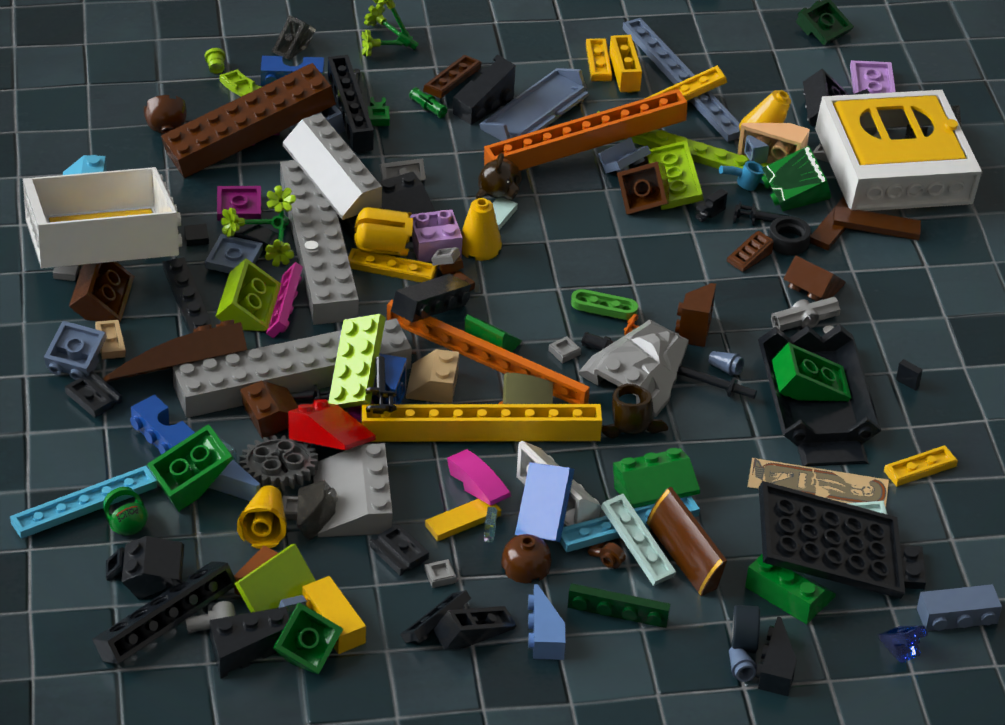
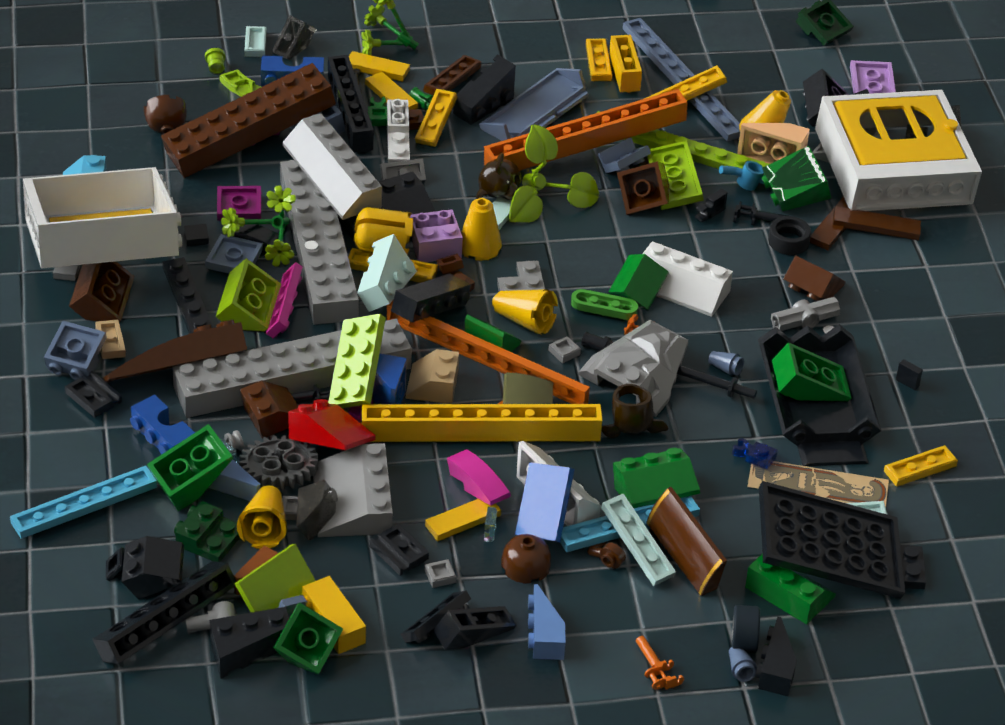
green helmet [103,487,148,536] -> none
black piece [365,356,397,414] -> none
light grey tile [431,247,460,266] -> none
dark green plate [567,583,671,628] -> none
reddish brown slope [675,283,716,347] -> none
reddish brown slope [727,231,774,272] -> none
sand blue slope [744,135,769,164] -> none
clear blue slope [878,625,928,663] -> none
sand blue brick [917,584,1002,632] -> none
none -> dark green plate [174,501,240,562]
none -> light grey bush [224,430,244,454]
none -> light aqua tile [244,26,267,57]
none -> yellow tile [349,51,410,82]
none -> light aqua wedge [357,234,417,312]
none -> yellow tile [365,72,418,110]
none -> white slope [387,99,410,163]
none -> reddish brown plate [409,109,424,130]
none -> yellow tile [415,89,457,147]
none -> yellow cone [492,289,558,335]
none -> light grey plate [497,261,545,291]
none -> lime plant [509,125,599,222]
none -> green slope [608,254,669,311]
none -> orange piece [636,636,684,690]
none -> white slope [643,241,733,317]
none -> clear blue plate [732,438,778,469]

